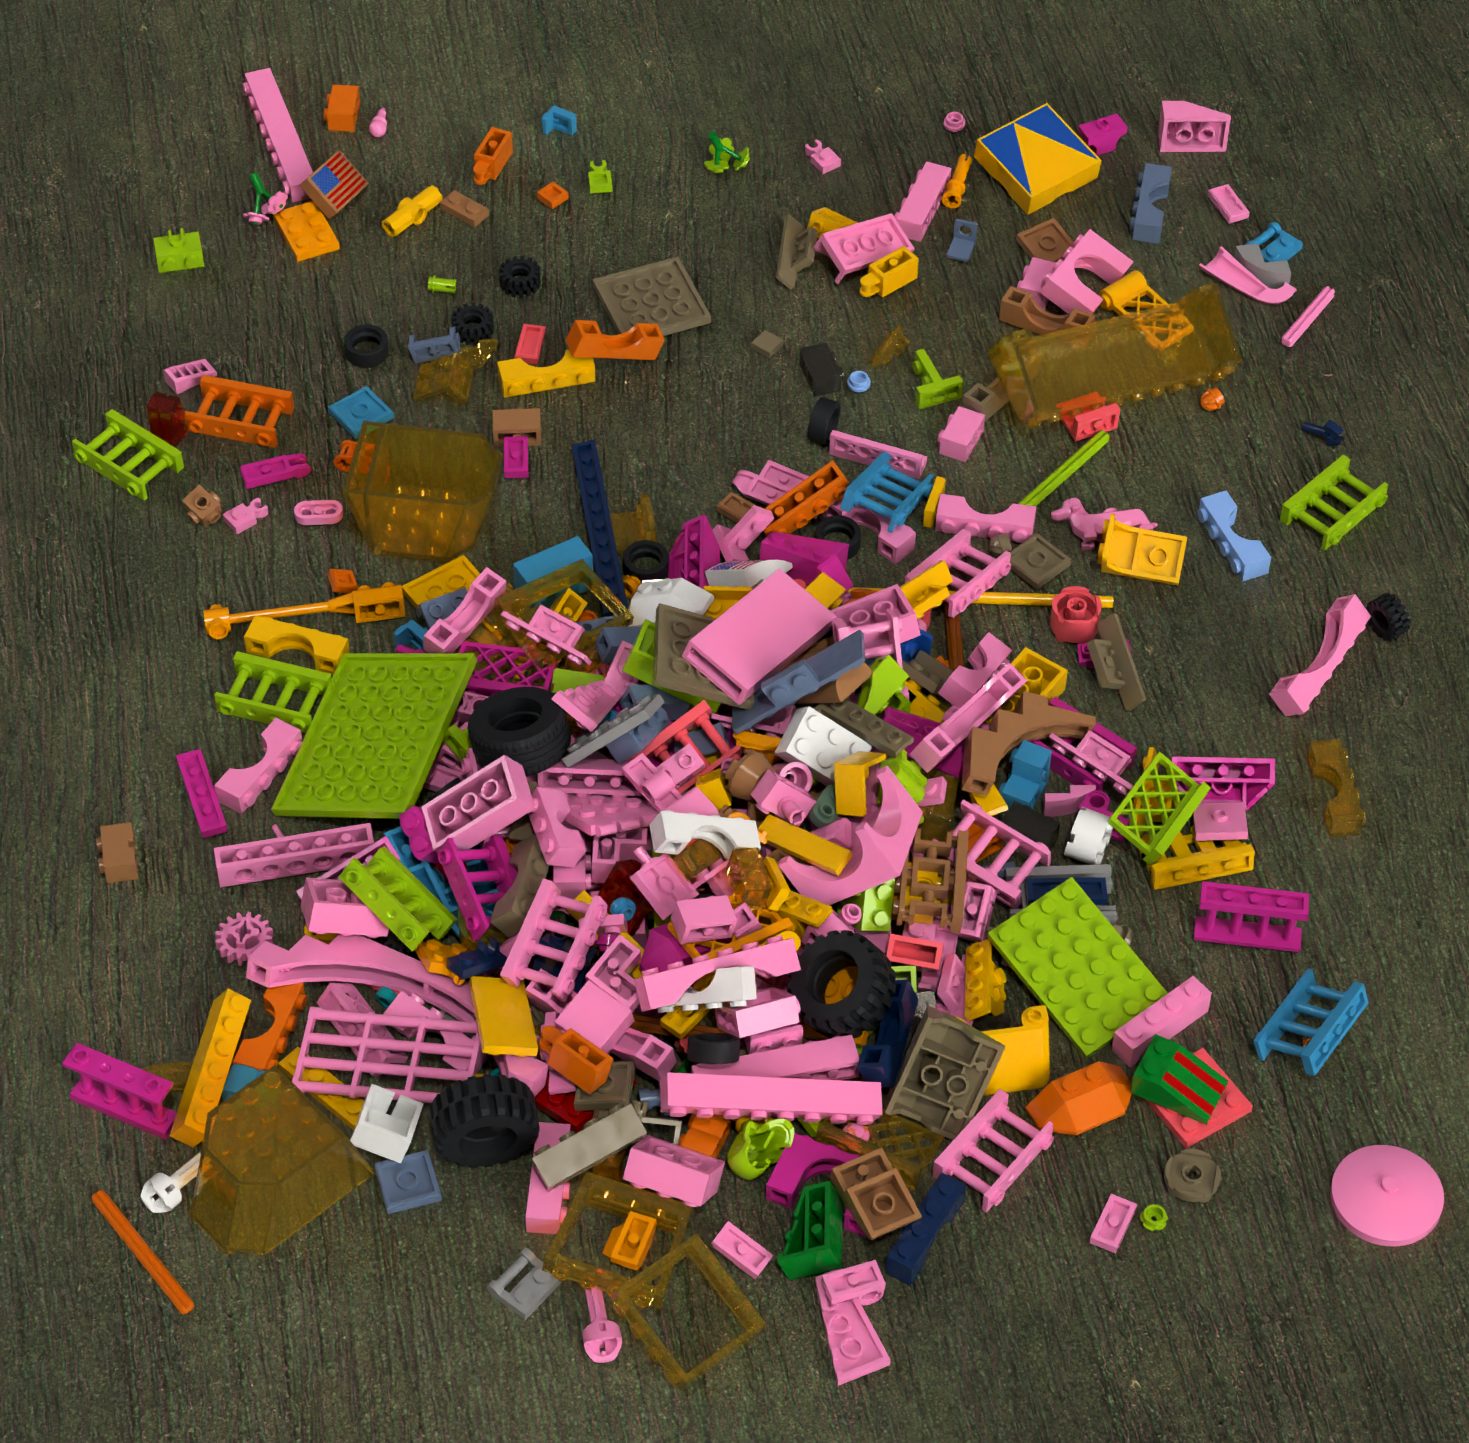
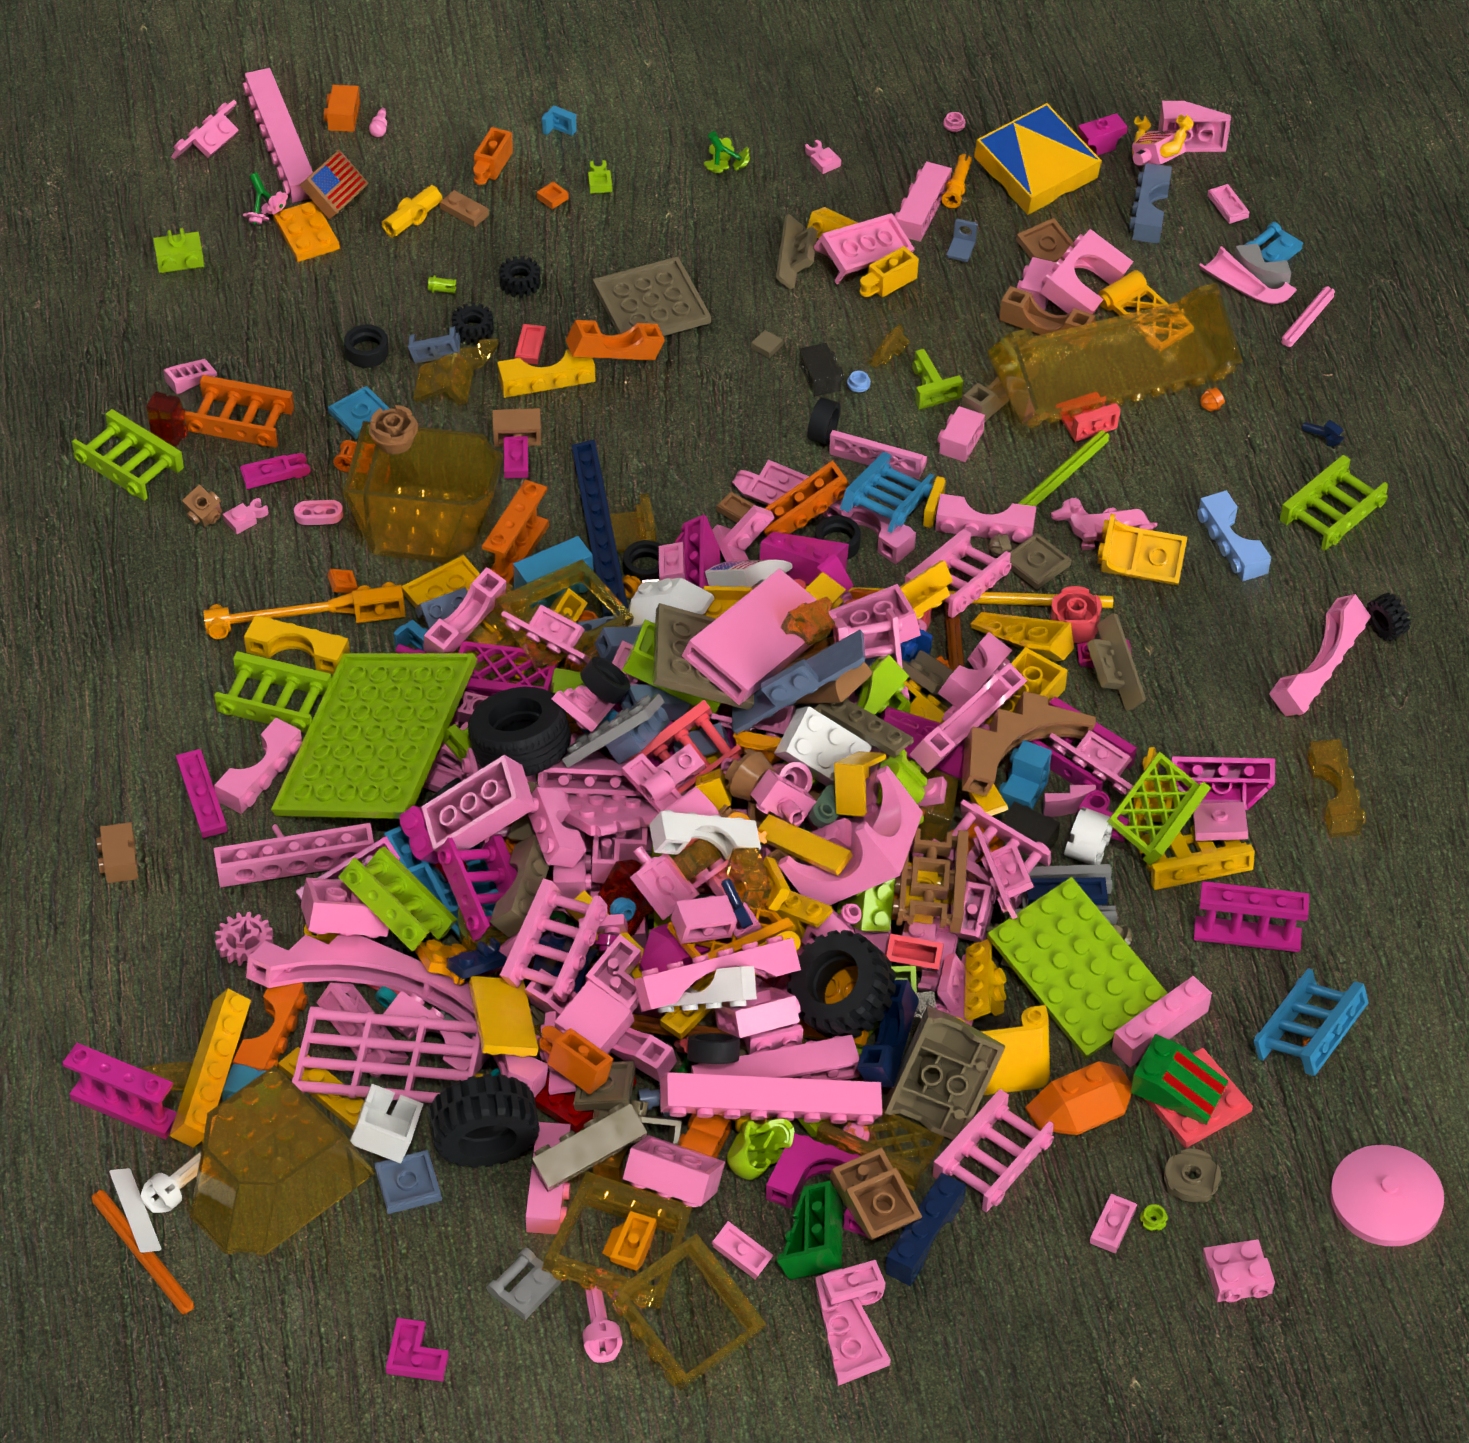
none -> white sticker [109,1168,161,1253]
none -> bright pink bracket [171,100,239,160]
none -> medium nougat cone [369,405,418,454]
none -> dark pink plate [386,1318,449,1381]
none -> orange fence [482,479,549,593]
none -> black tyre [580,656,631,704]
none -> bright pink plate [659,542,686,581]
none -> dark blue bar [721,879,753,929]
none -> clear yellow brick [781,597,835,646]
none -> yellow wedge [971,612,1074,661]
none -> bright pink bracket [973,825,1034,919]
none -> torso [1132,114,1193,166]
none -> bright pink plate [1202,1239,1275,1302]

